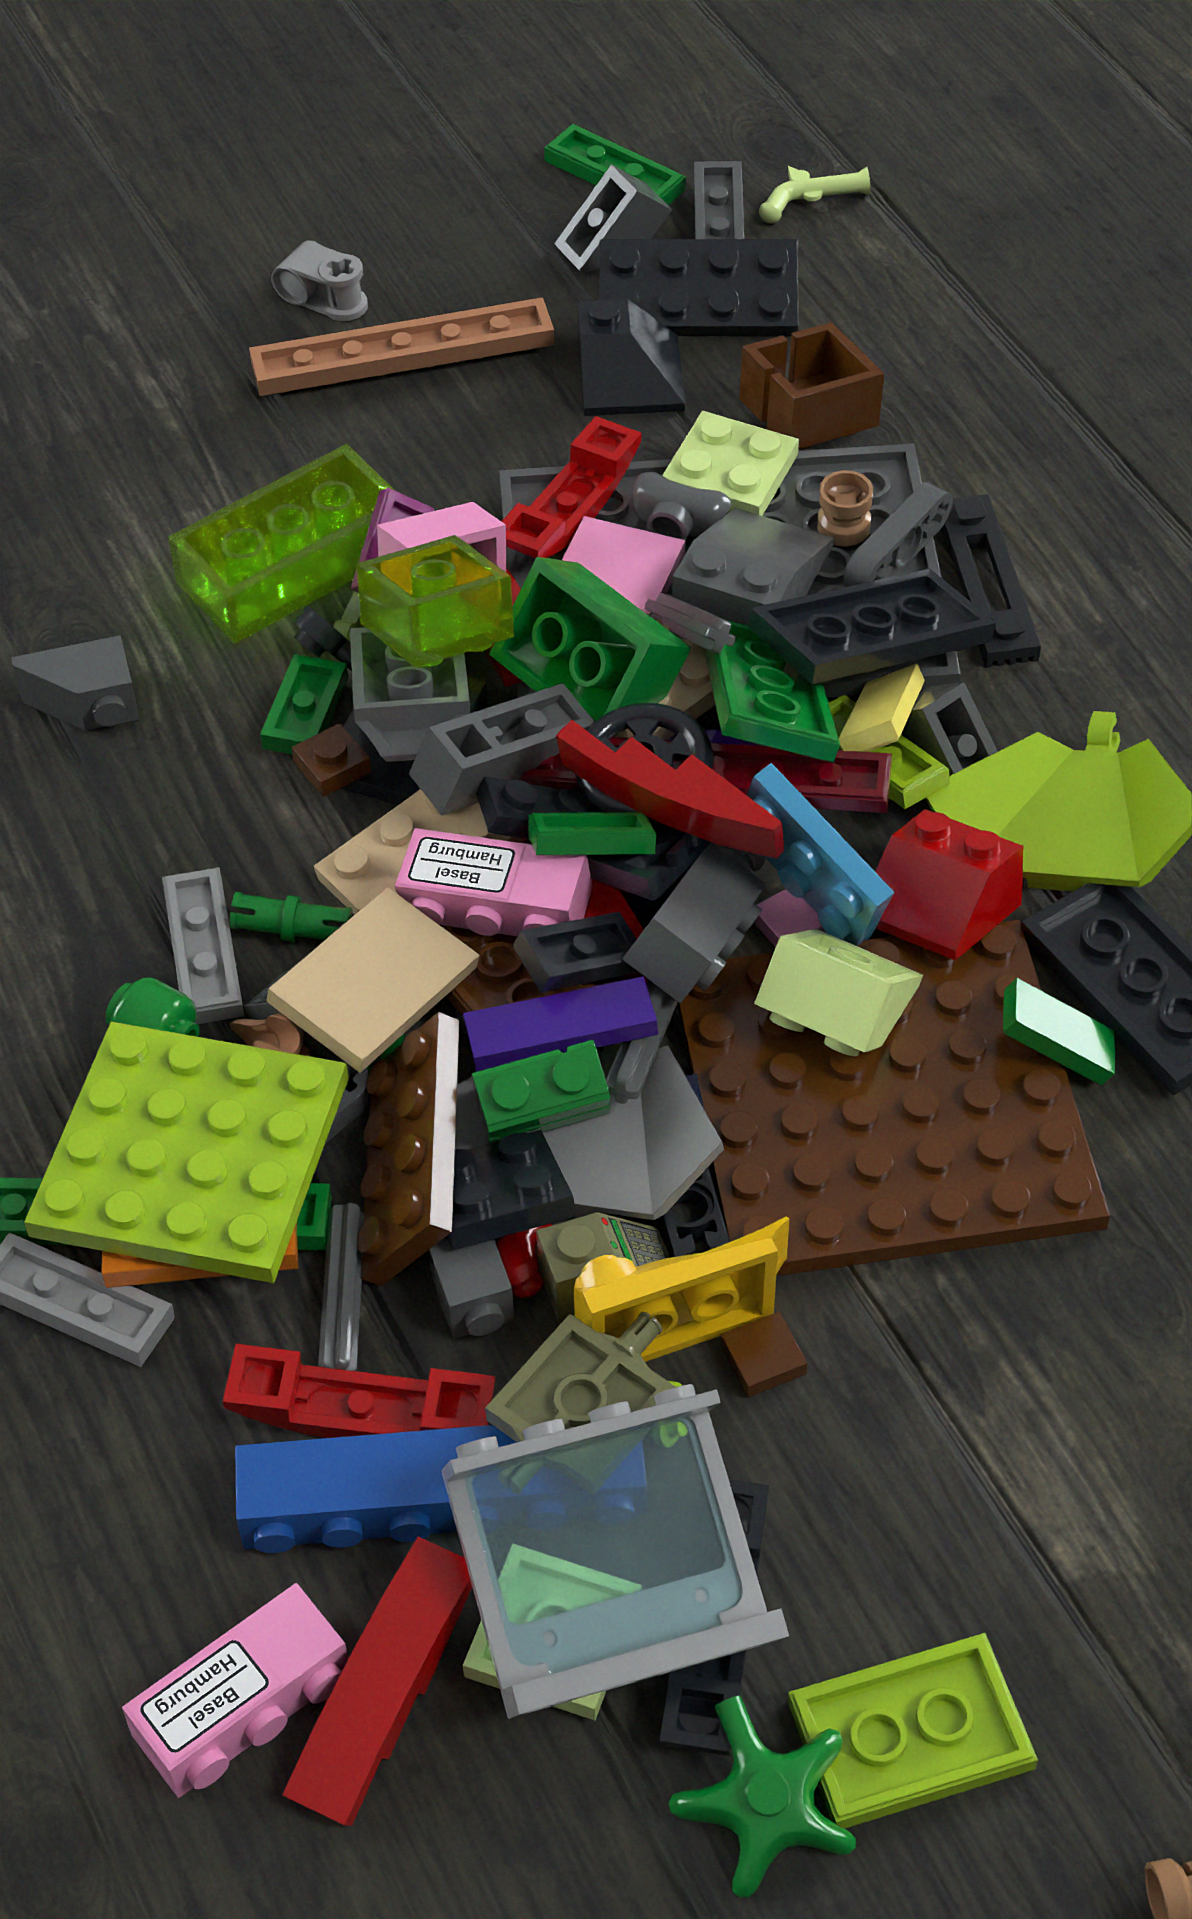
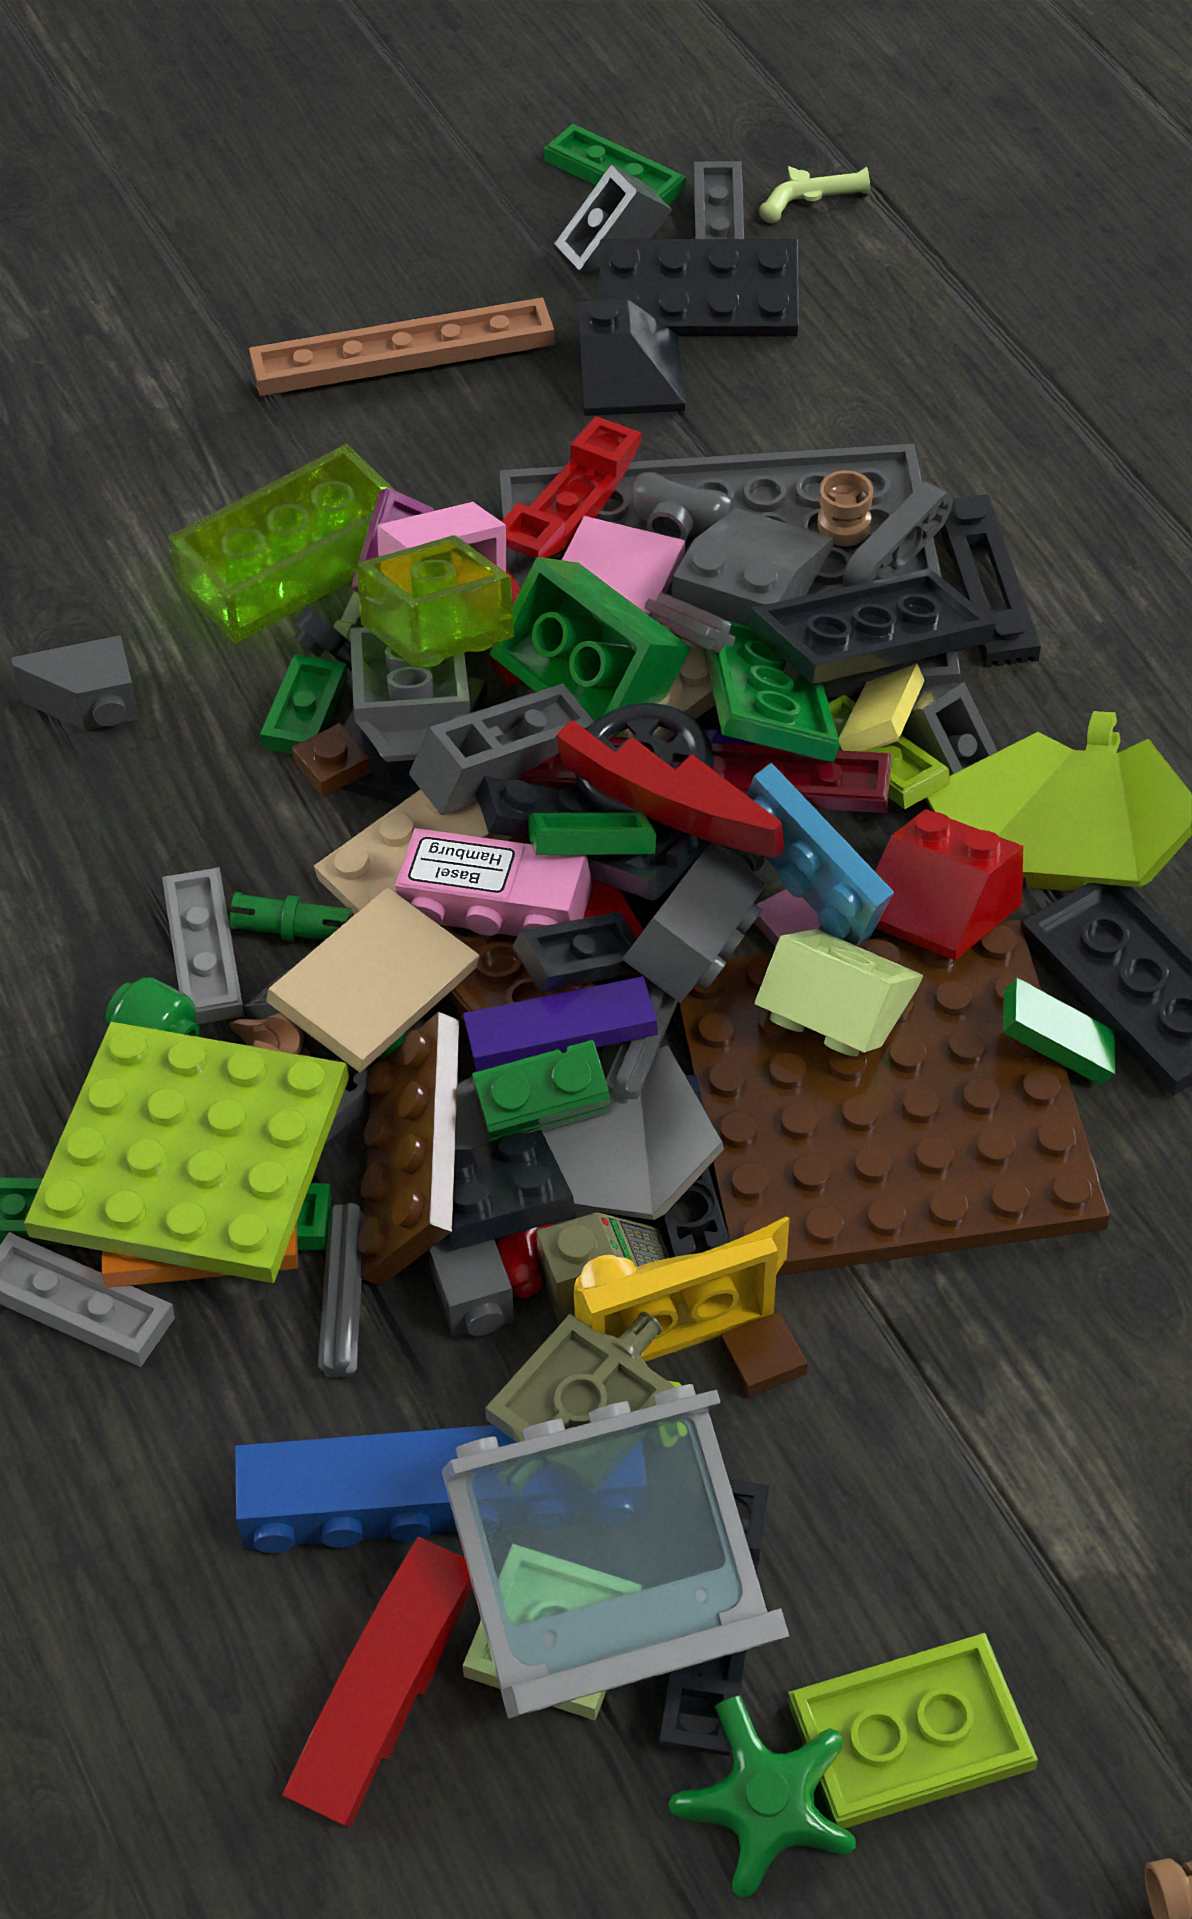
bright pink brick [122,1583,348,1798] -> none
red slope [223,1344,496,1438] -> none
light grey piece [271,240,368,321] -> none
yellowish green plate [662,411,799,516] -> none
reddish brown piece [739,322,884,449] -> none

